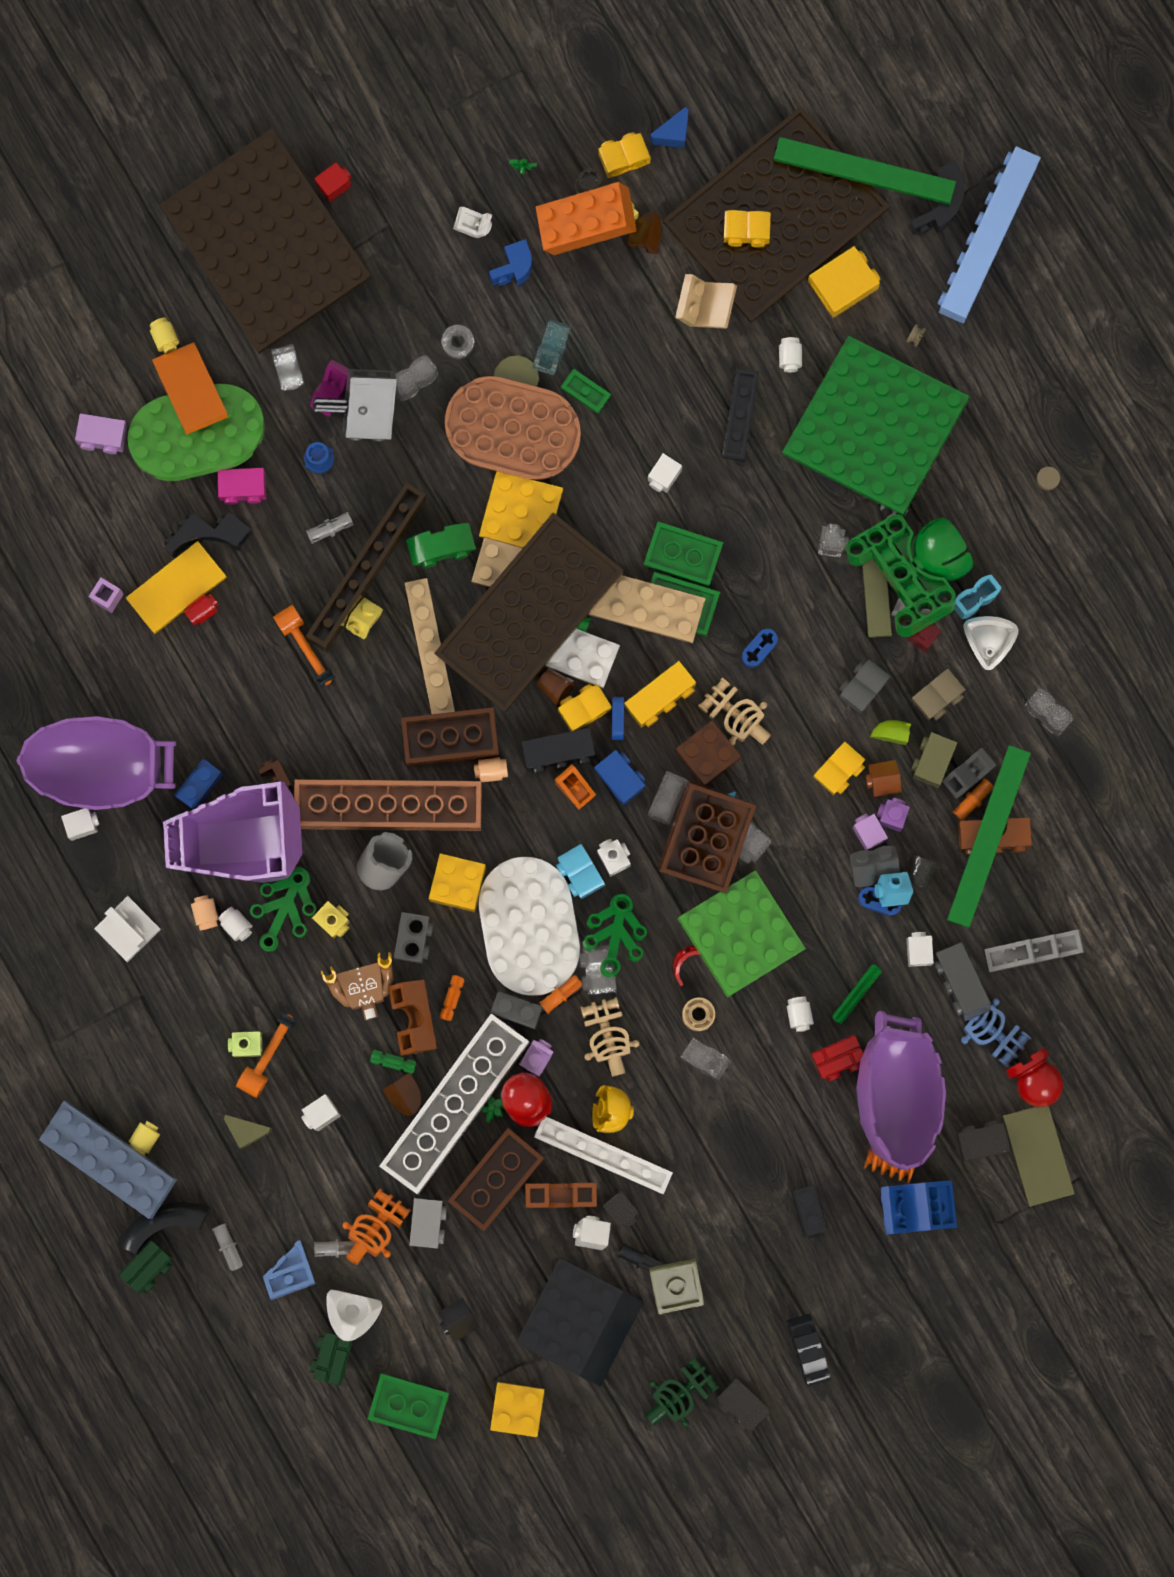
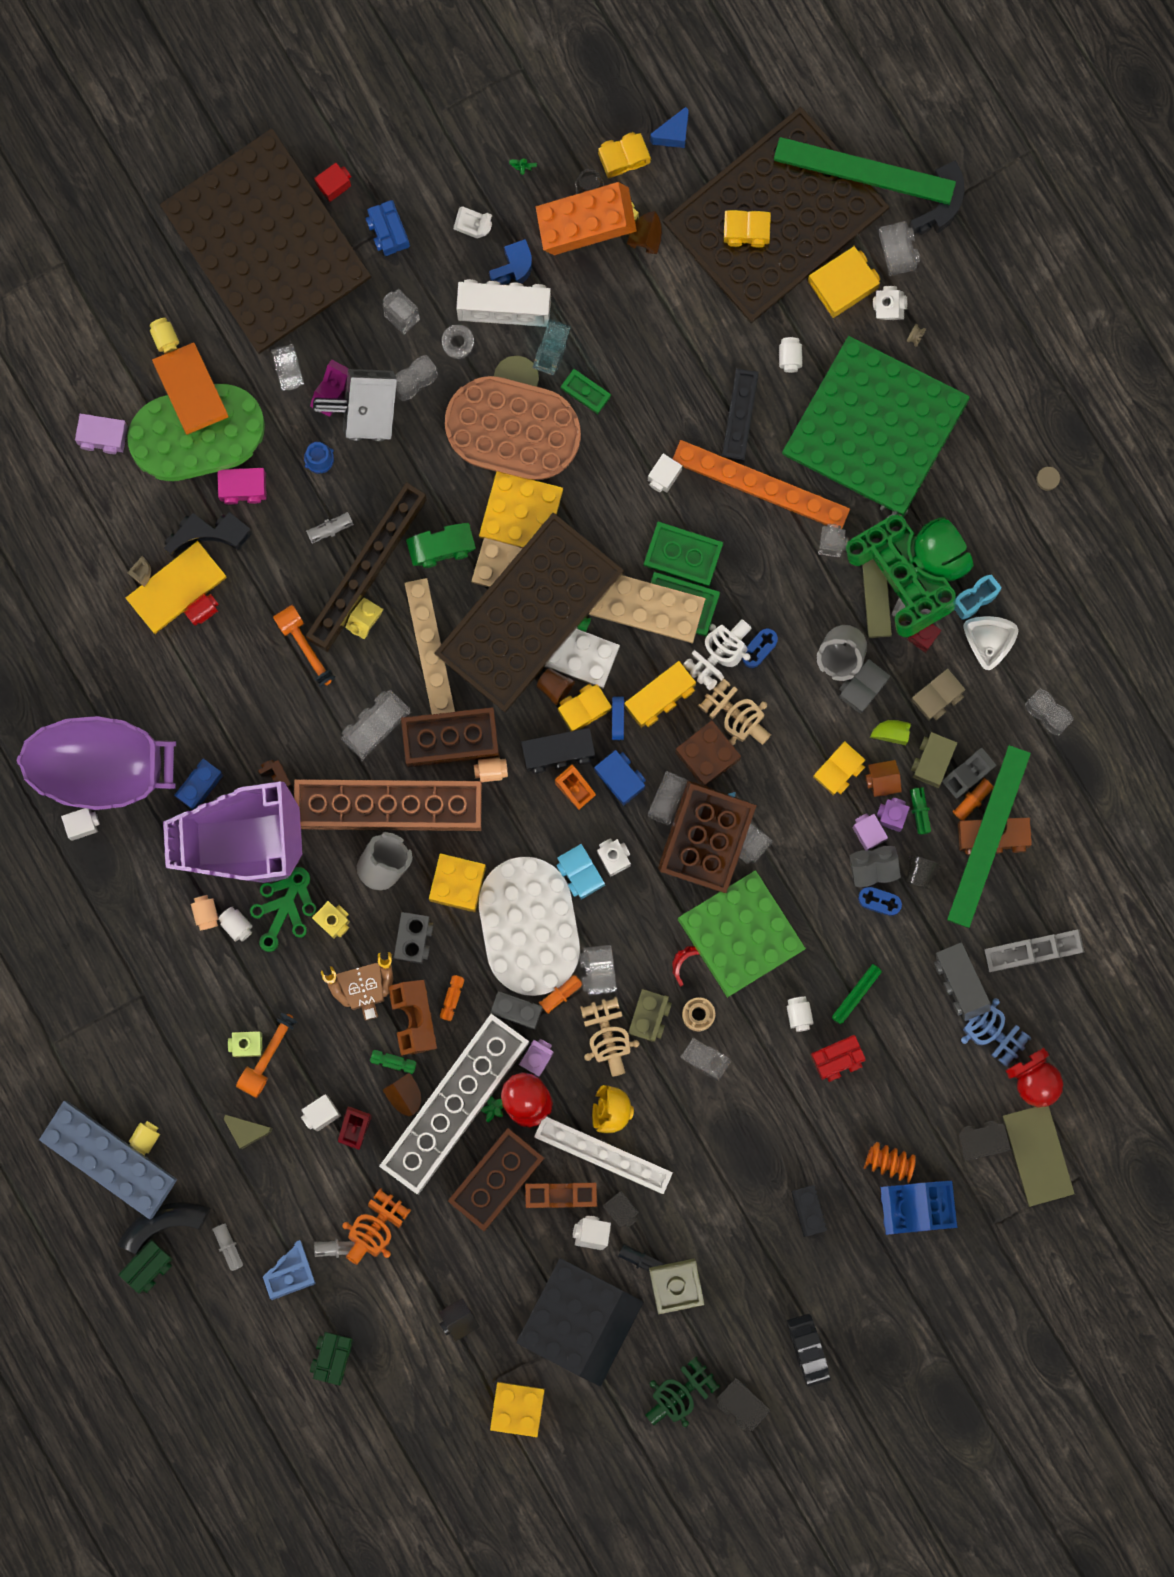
lavender brick [88,578,124,613] -> none
white bracket [94,896,161,962] -> none
white hat [327,1290,382,1341] -> none
green plate [367,1373,449,1439] -> none
light grey brick [409,1198,447,1249] -> none
green plant [583,894,647,978] -> none
tan bracket [675,274,737,329] -> none
medium lavender windscreen [856,1011,946,1170] -> none
medium azure brick [875,872,913,907] -> none
white brick [906,932,934,967] -> none
light blue brick [938,147,1041,324] -> none
none -> dark tan tile [127,556,151,587]
none -> dark red slope [338,1106,372,1150]
none -> clear brick [341,690,411,760]
none -> blue brick [365,200,410,256]
none -> clear brick [382,289,420,335]
none -> white brick [457,279,551,327]
none -> olive bracket [628,989,672,1043]
none -> orange plate [673,440,850,531]
none -> white torso [683,619,752,690]
none -> light grey cylinder [817,625,867,681]
none -> white brick [873,286,907,320]
none -> clear brick [879,221,920,276]
none -> green axle [909,787,931,835]

